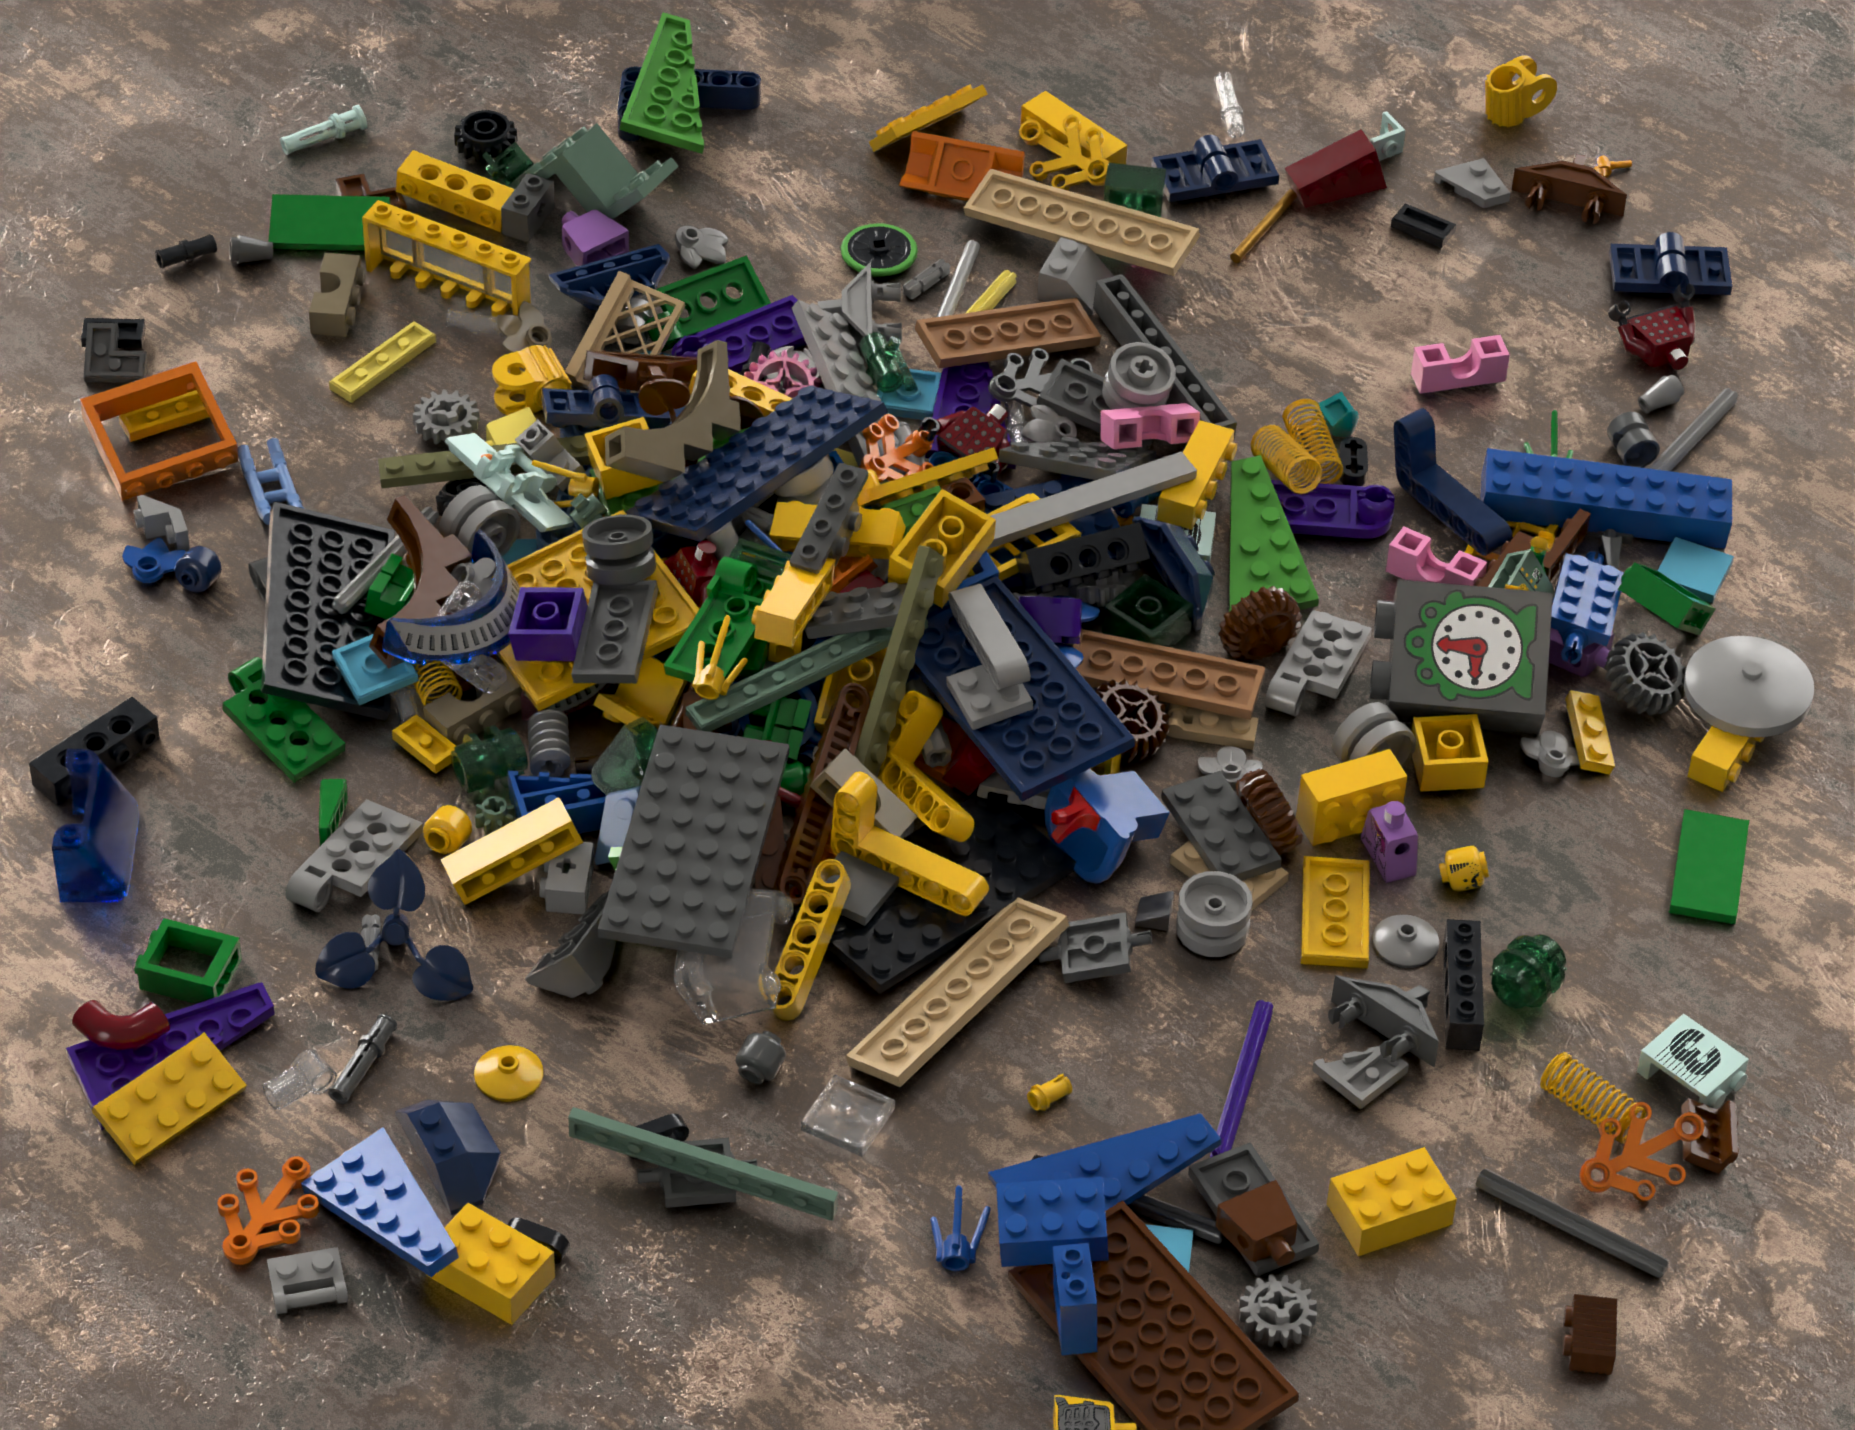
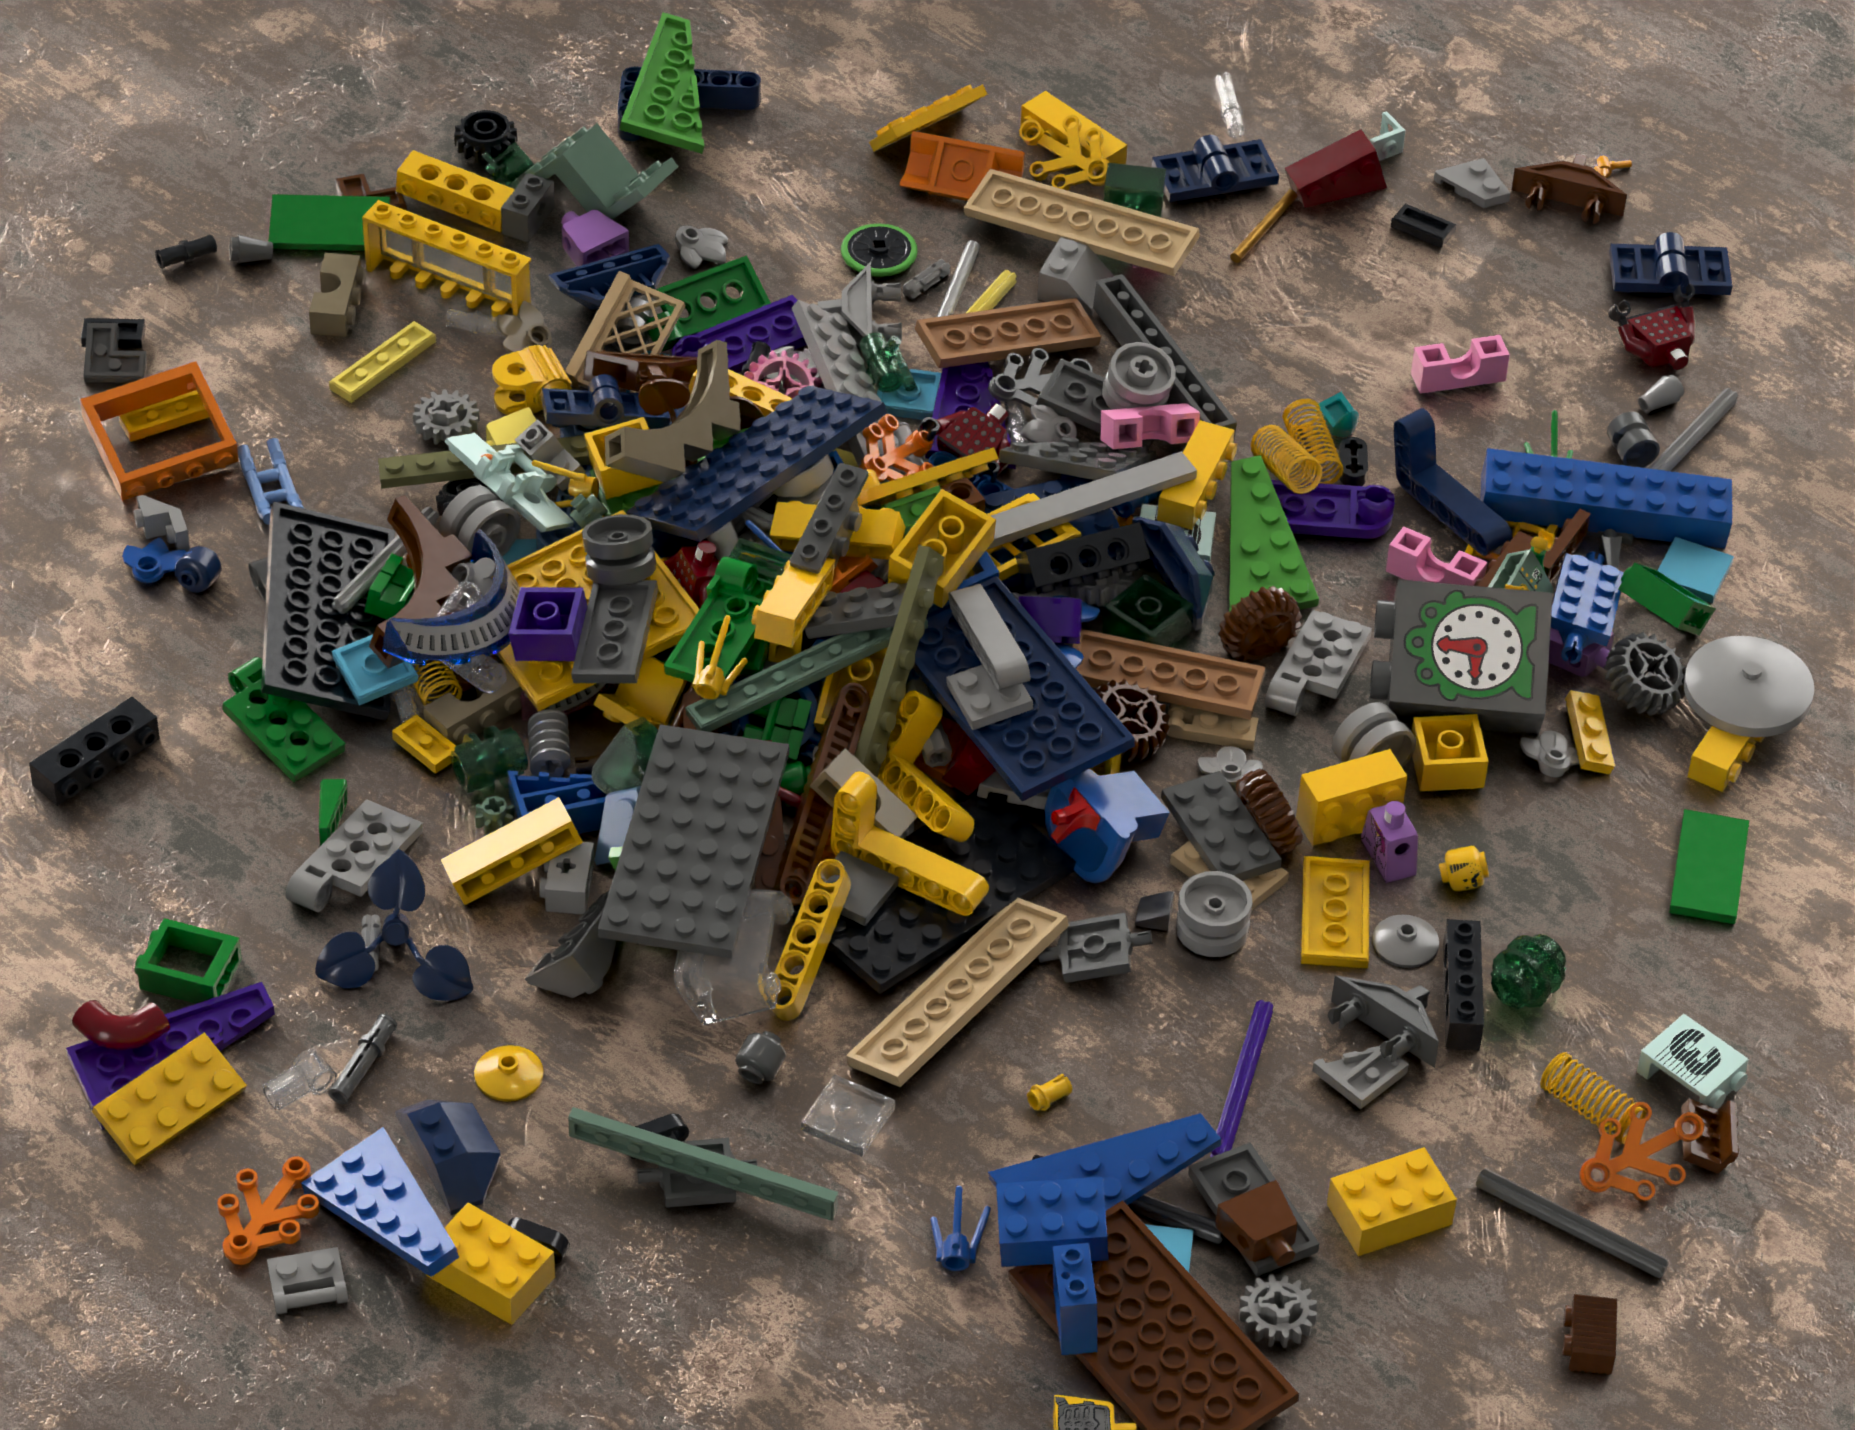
clear blue windscreen [52,749,140,903] -> none
light aqua pin [280,105,367,155] -> none
yellow head [423,805,472,854] -> none
yellow piece [1485,55,1557,127] -> none

